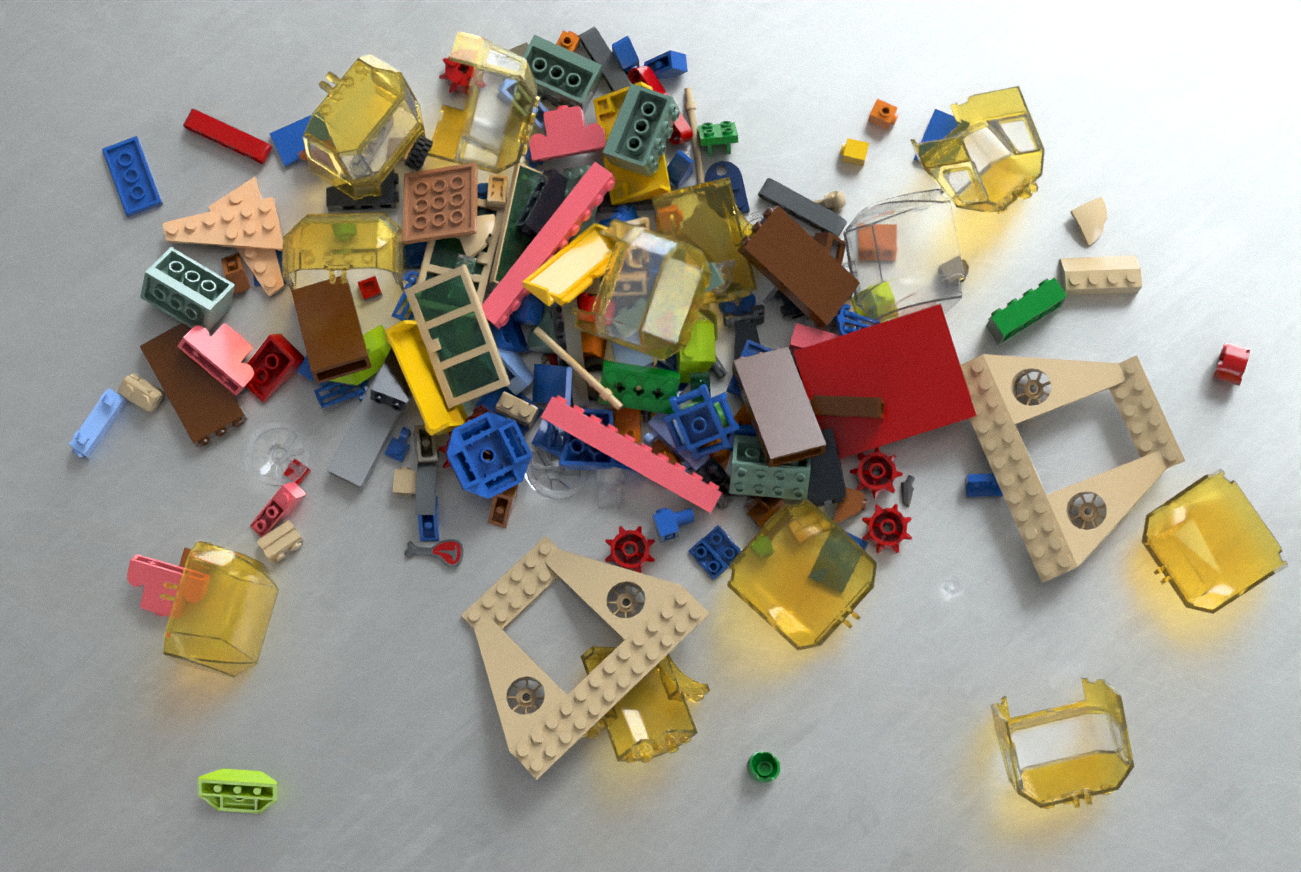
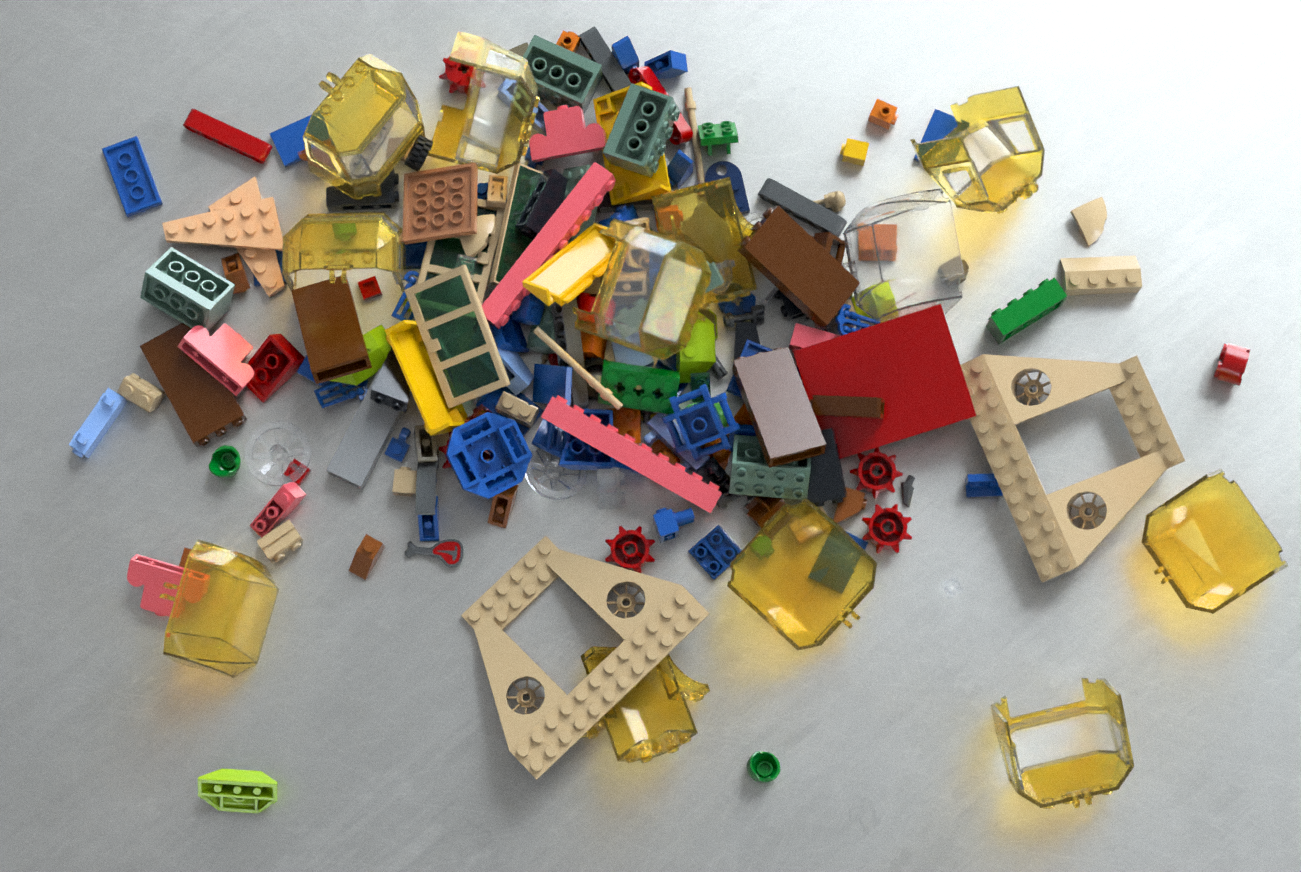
none -> green hair [209,445,241,478]
none -> dark orange slope [349,534,385,580]

